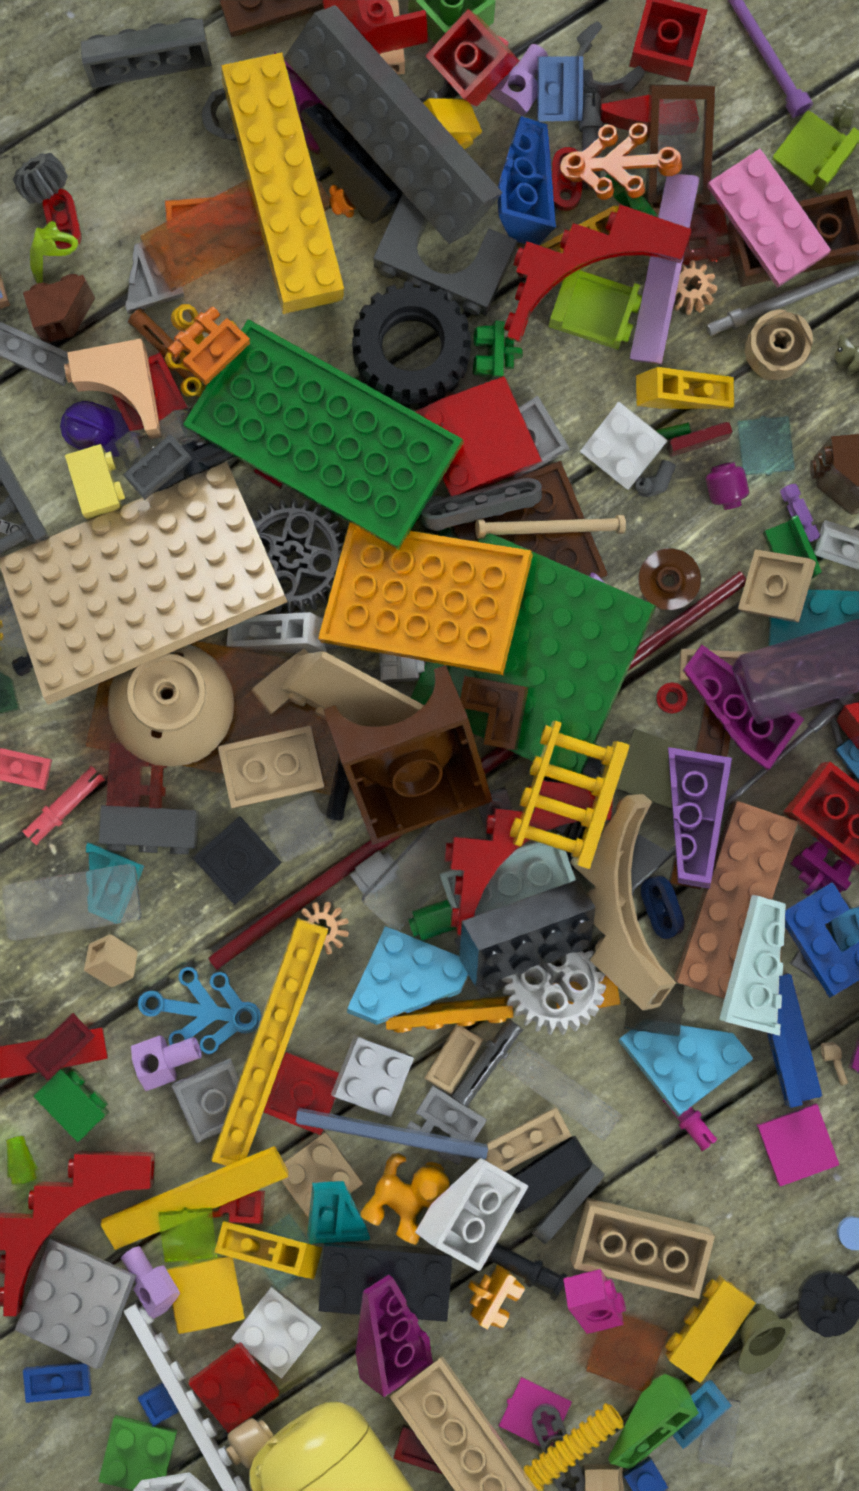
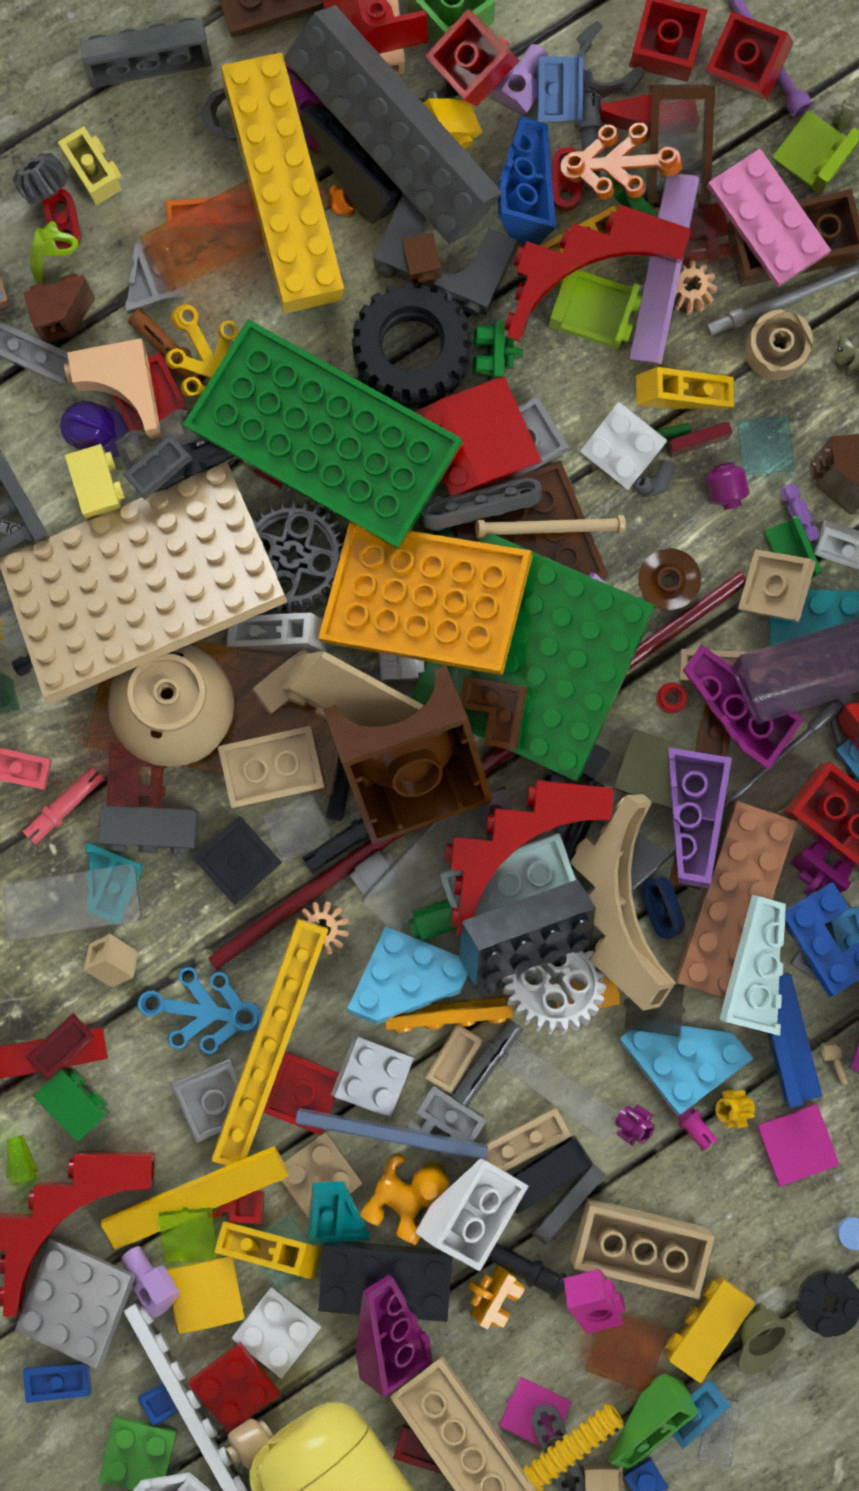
lavender piece [131,1035,201,1091] -> none
orange plate [167,306,250,385] -> none
yellow fence [510,721,630,869] -> none
none -> light yellow brick [58,126,122,206]
none -> black pin [302,818,369,874]
none -> reddish brown brick [402,232,441,286]
none -> magenta gear [615,1104,655,1146]
none -> red brick [706,11,794,101]
none -> yellow gear [715,1089,755,1129]

